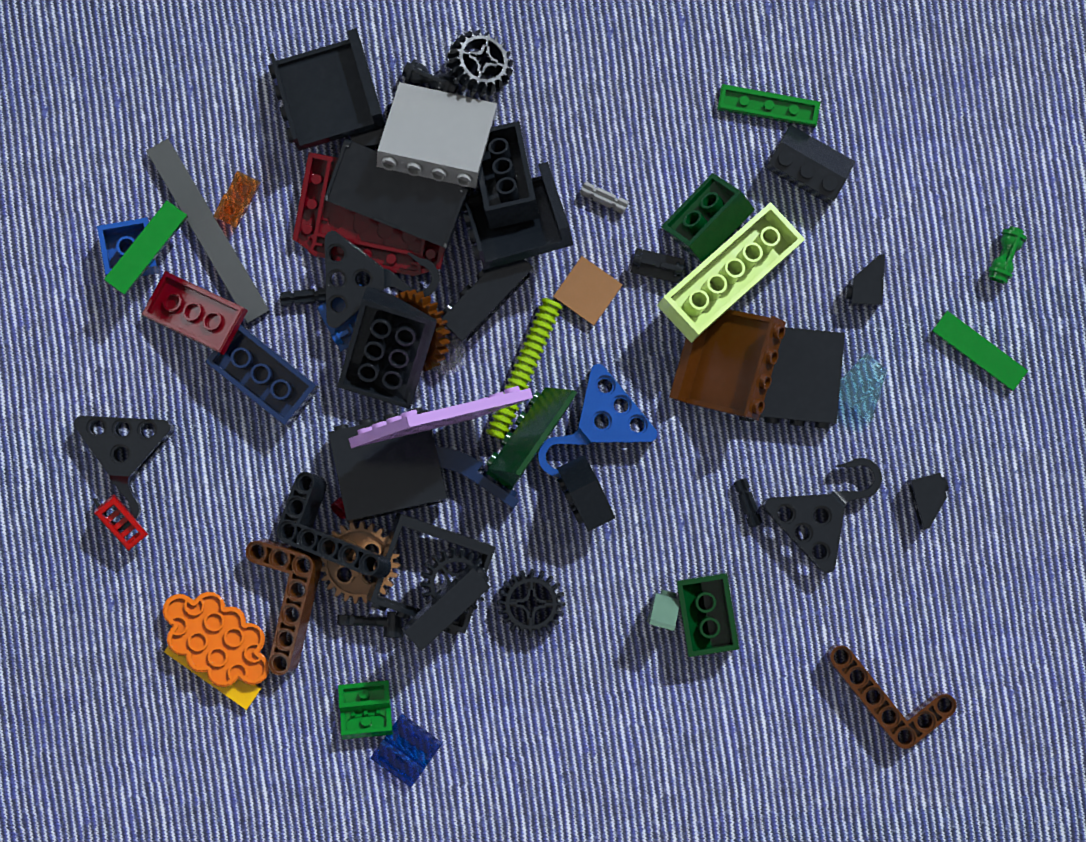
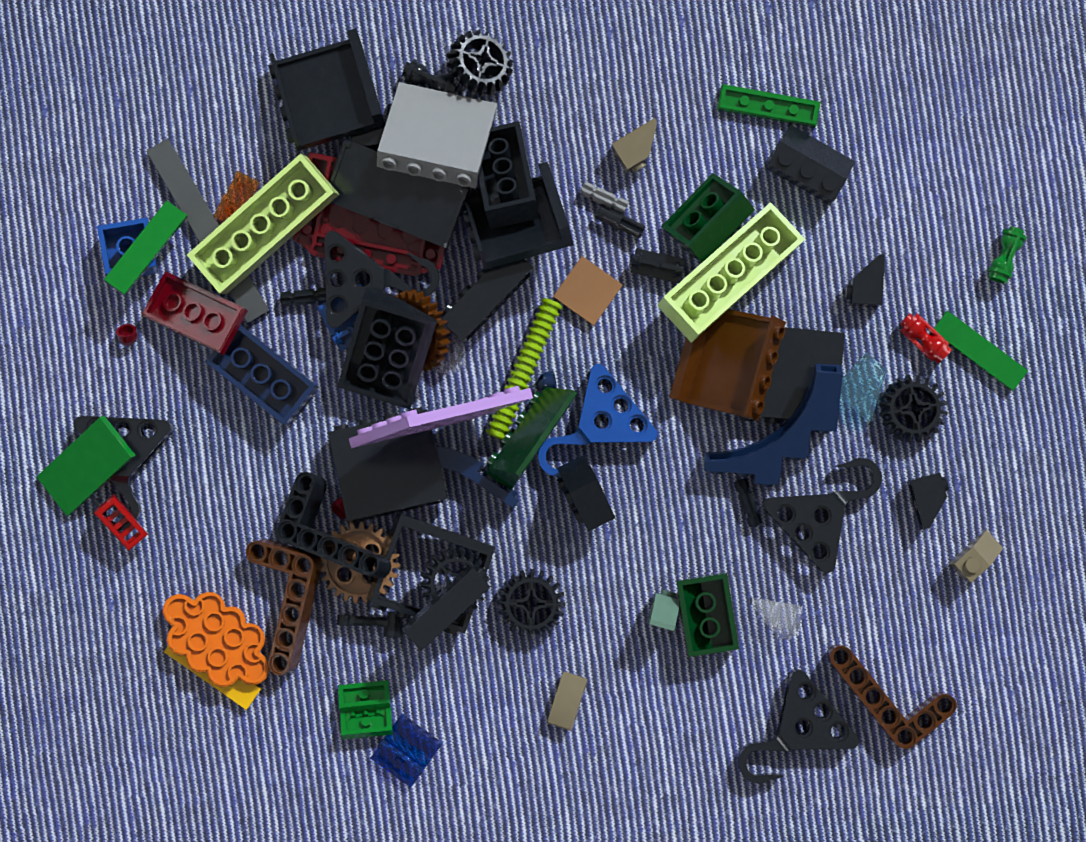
none -> green tile [37,416,136,516]
none -> dark red hinge [116,324,138,346]
none -> yellowish green brick [187,153,340,294]
none -> dark blue hinge [538,370,557,390]
none -> dark tan slope [547,671,588,731]
none -> black axle [595,204,645,238]
none -> dark tan slope [611,118,657,173]
none -> dark blue arch [704,364,843,487]
none -> black piece [738,668,859,784]
none -> clear slope [749,597,803,640]
none -> black gear [879,375,948,443]
none -> red piece [900,313,952,364]
none -> dark tan slope [949,529,1003,583]

